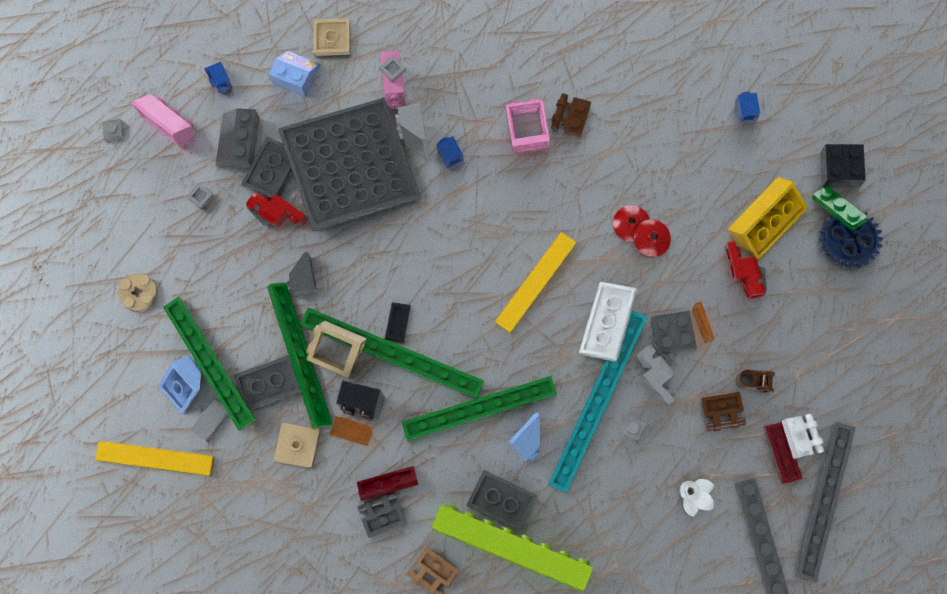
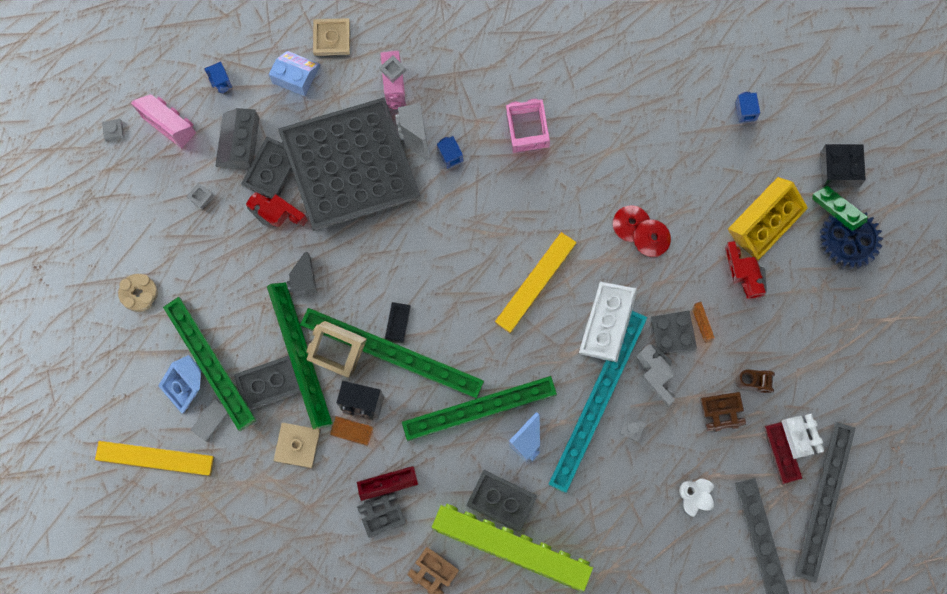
reddish brown plate [551,93,591,137] -> none

